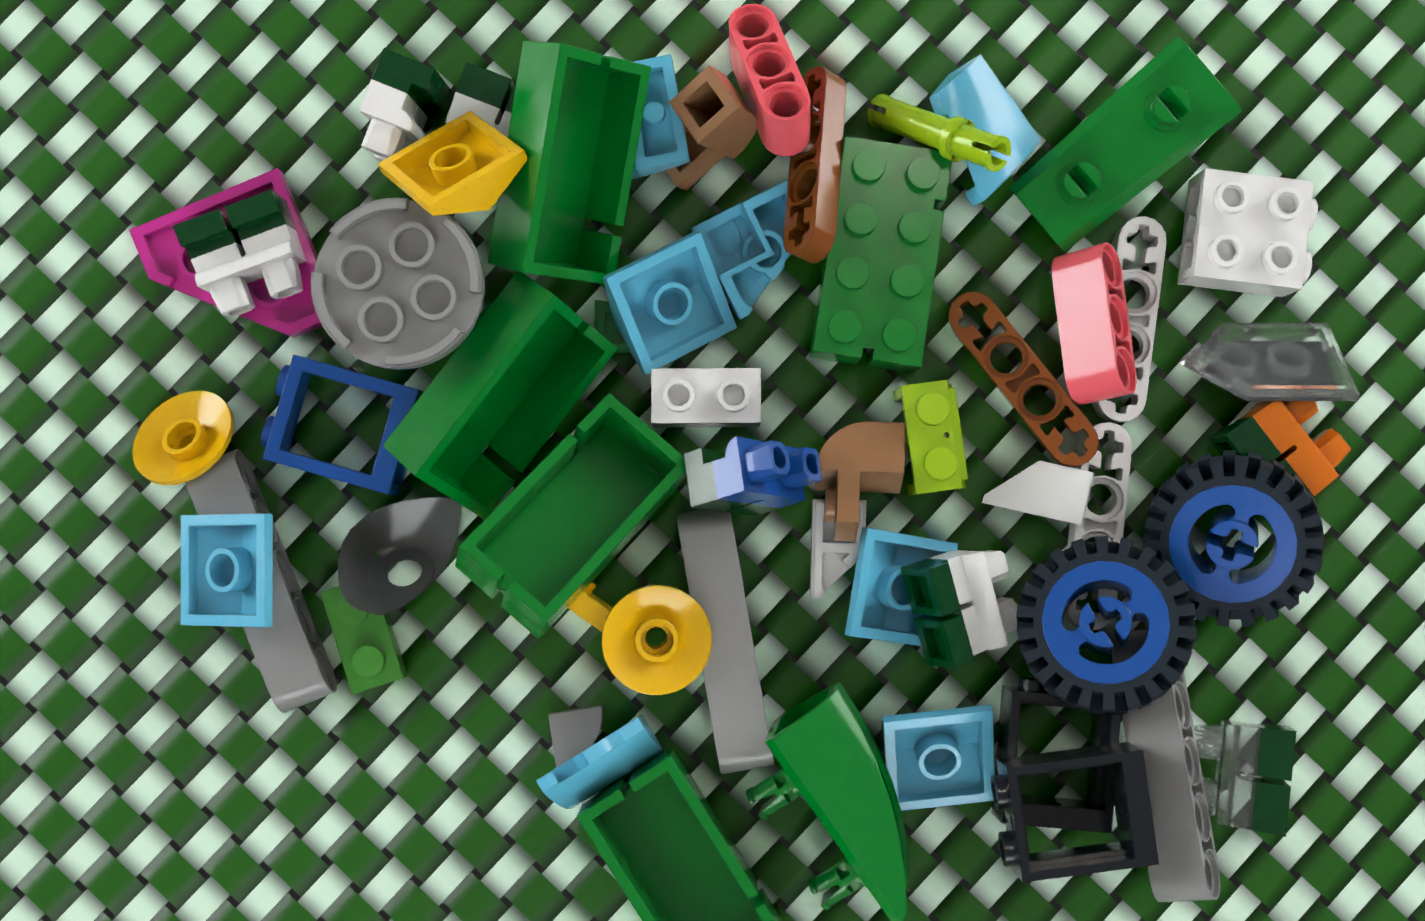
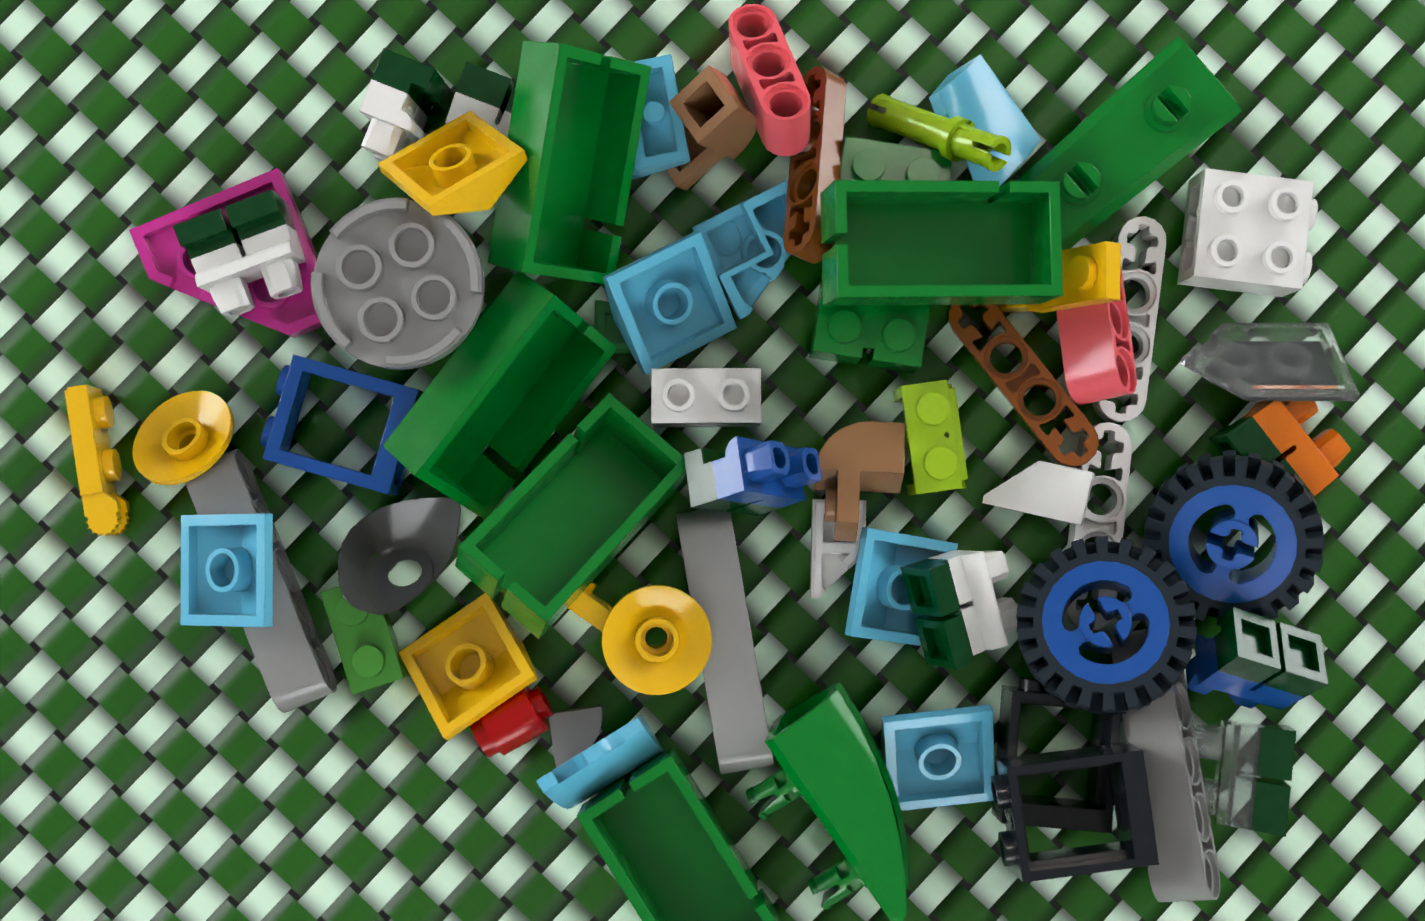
none -> yellow hinge [64,385,131,536]
none -> yellow slope [398,593,538,741]
none -> red brick [470,686,554,758]
none -> green piece [820,180,1063,306]
none -> yellow hinge [997,241,1121,313]
none -> dark green hips [1185,607,1328,710]

